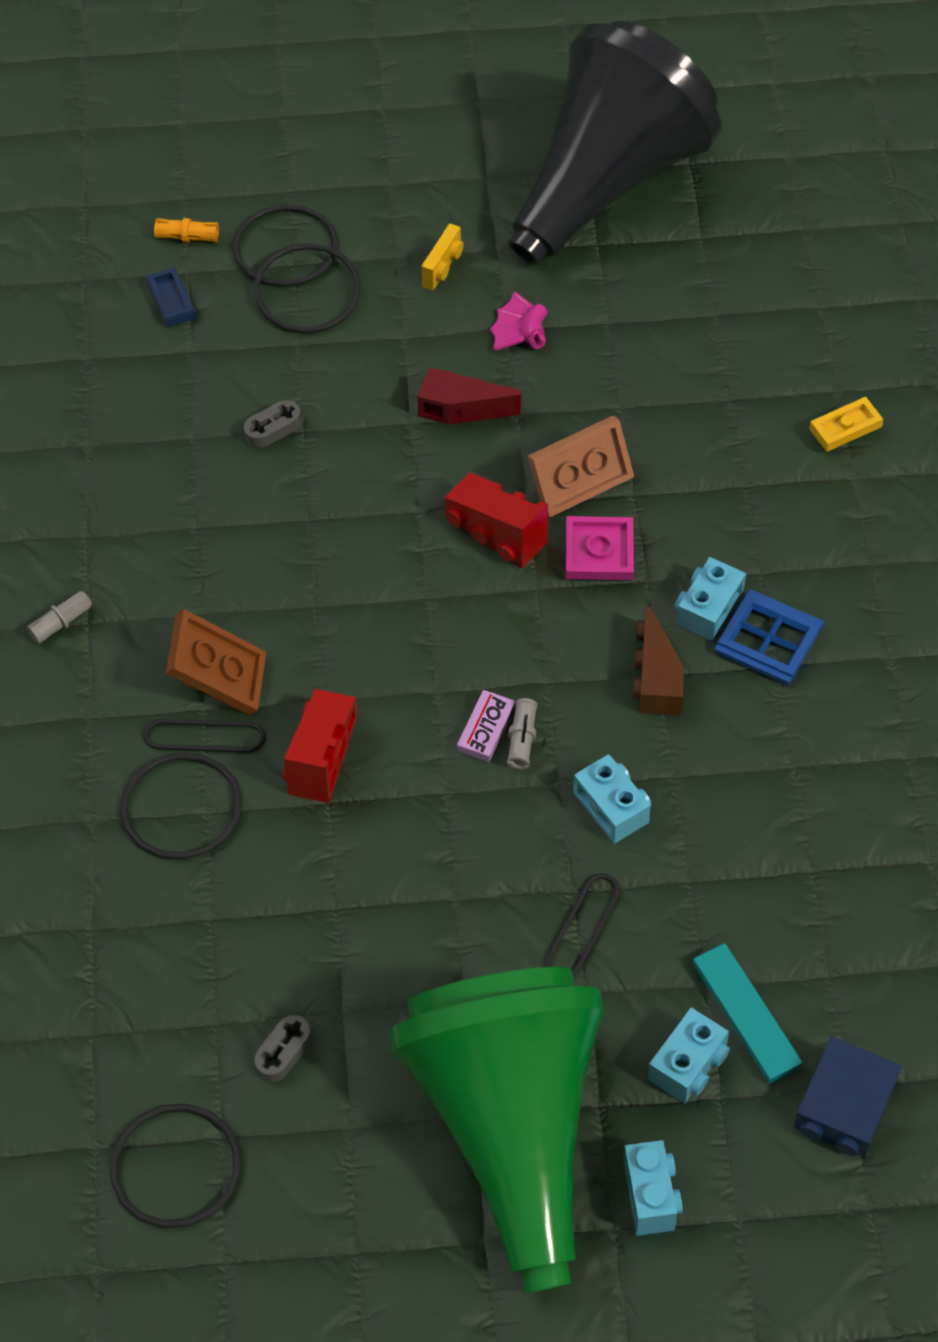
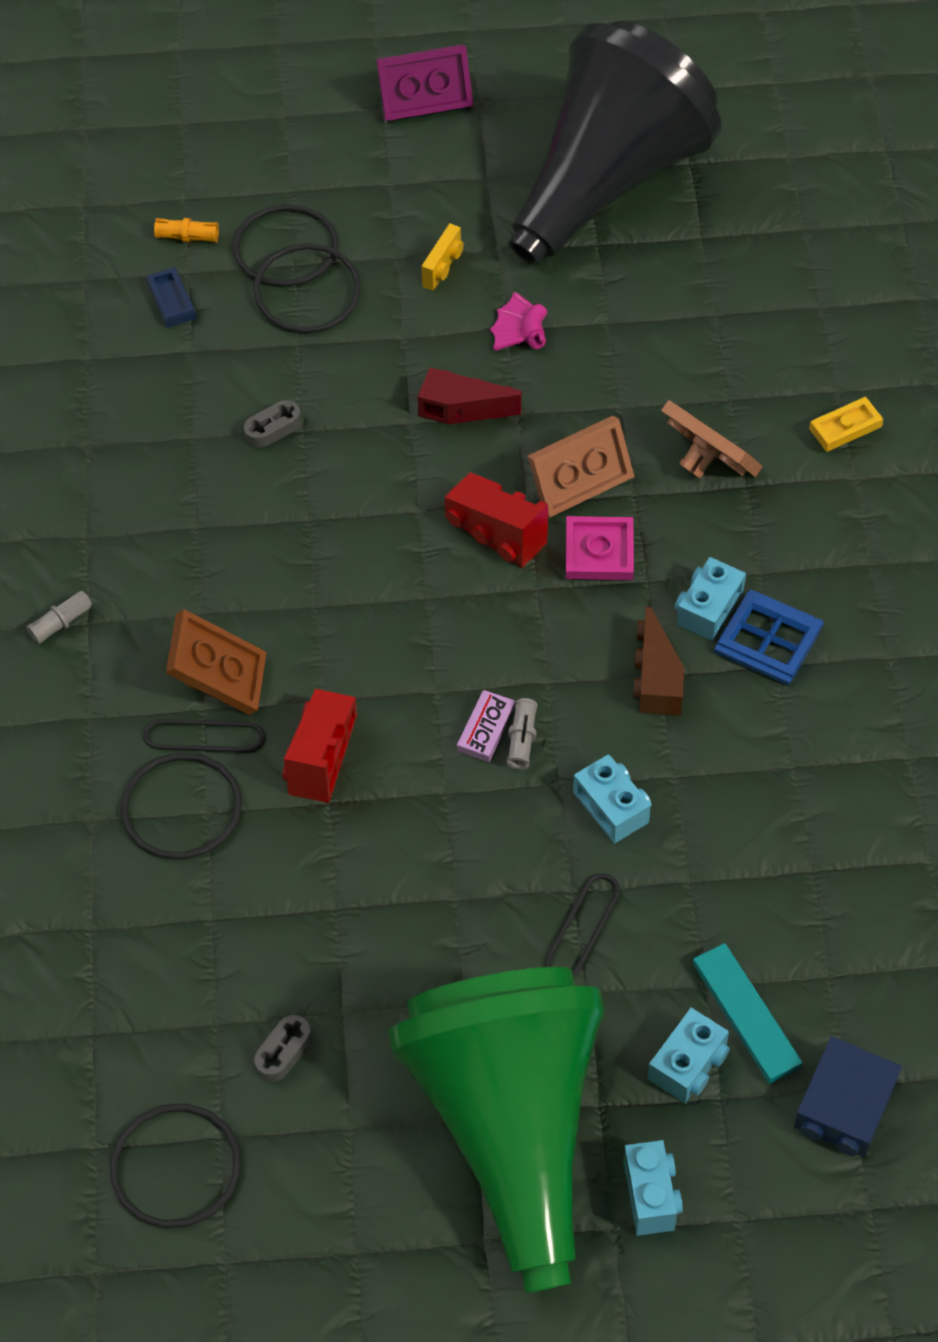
none -> magenta plate [376,44,474,121]
none -> nougat plate [661,400,763,479]

